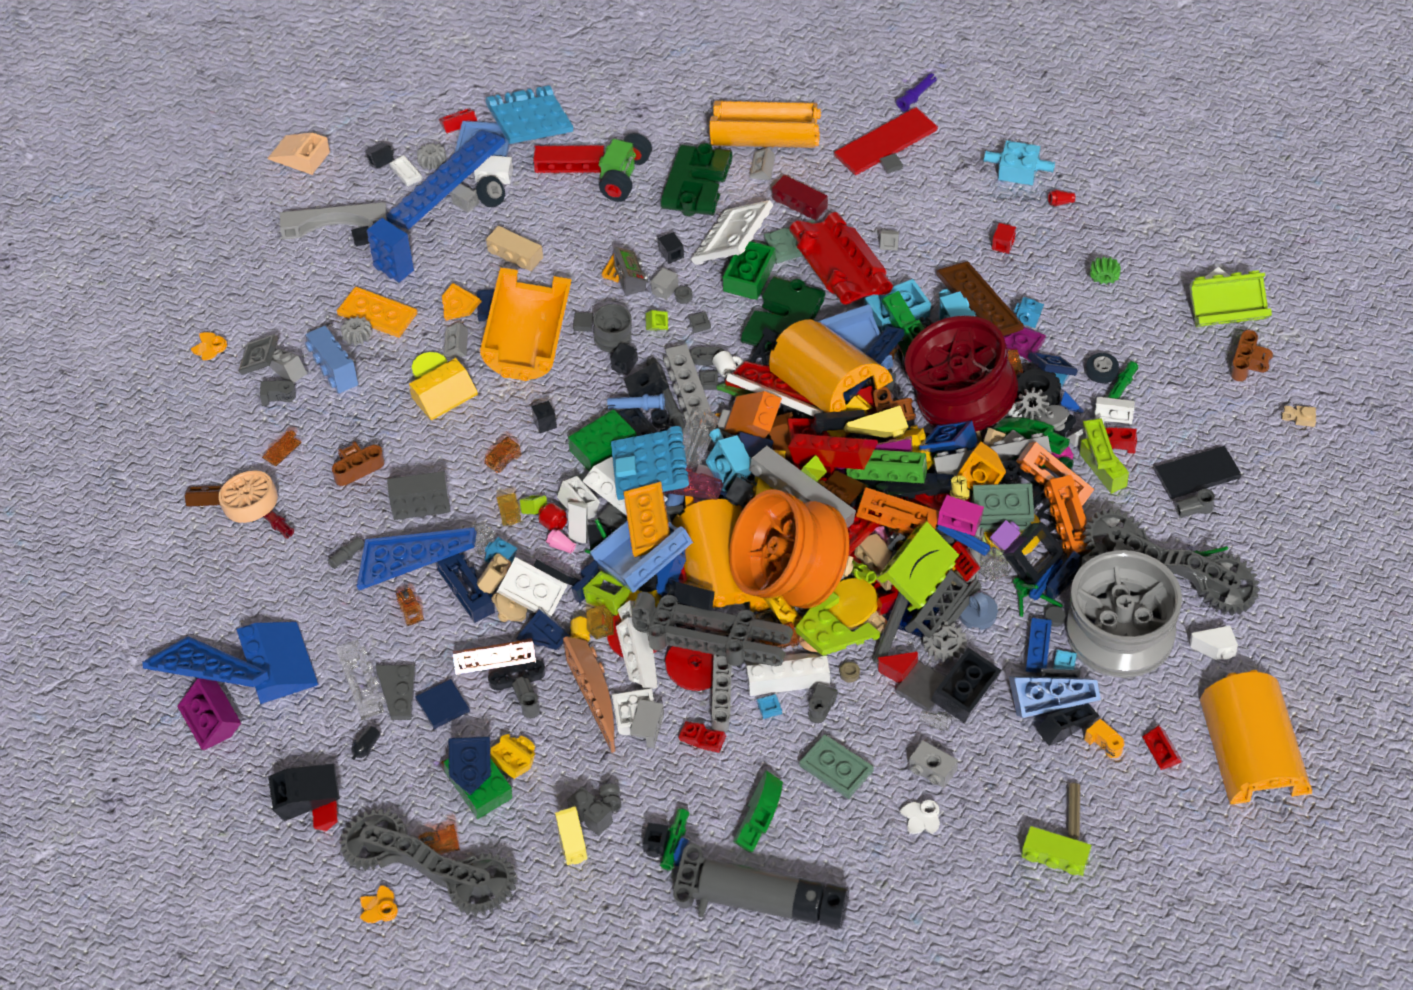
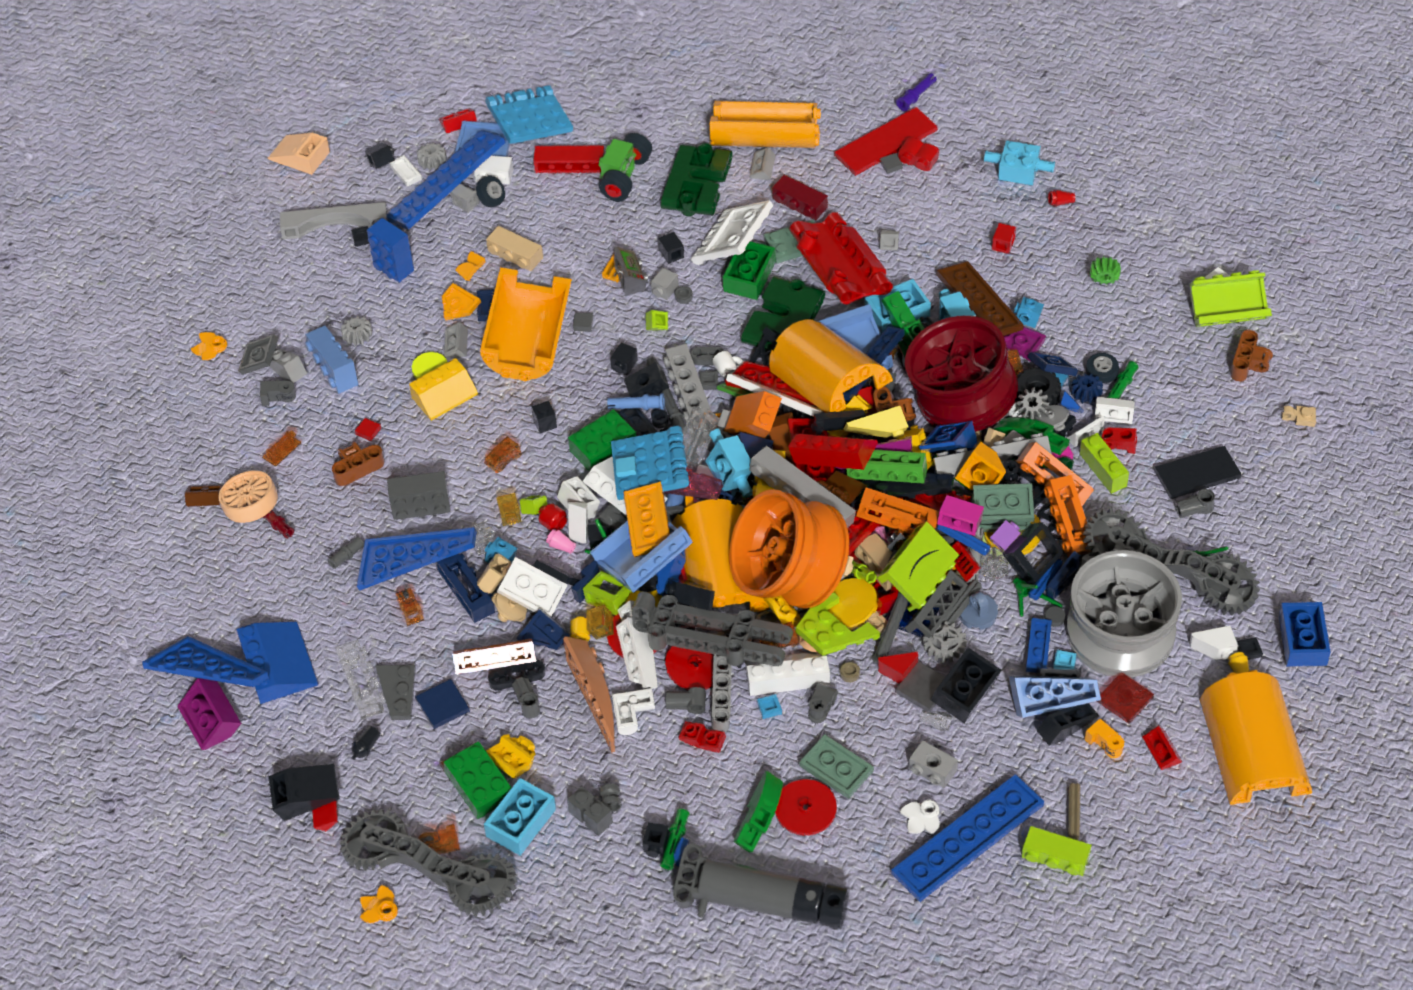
light orange tile [337,286,418,338] -> none
dark blue tile [448,737,491,795] -> none
light yellow slope [555,807,587,865] -> none
dark grey wheel [594,304,632,353] -> none
light grey panel [630,700,664,749] -> none
dark grey tile [688,312,711,333] -> none
black brick [726,473,755,506] -> none
lime slope [801,455,827,482] -> none
light yellow bush [950,476,970,501] -> none
lime tile [1083,418,1117,470] -> none
none -> red tile [355,418,381,441]
none -> light orange tile [455,262,478,281]
none -> light orange tile [467,251,485,272]
none -> medium azure brick [484,778,556,856]
none -> dark grey piece [666,687,706,714]
none -> red piece [775,779,837,836]
none -> blue plate [891,774,1045,902]
none -> red brick [898,137,939,171]
none -> dark blue gear [1071,373,1103,404]
none -> clear red plate [1096,673,1154,724]
none -> yellow cone [1228,652,1249,674]
none -> black tile [1237,637,1263,660]
none -> blue brick [1278,602,1331,667]

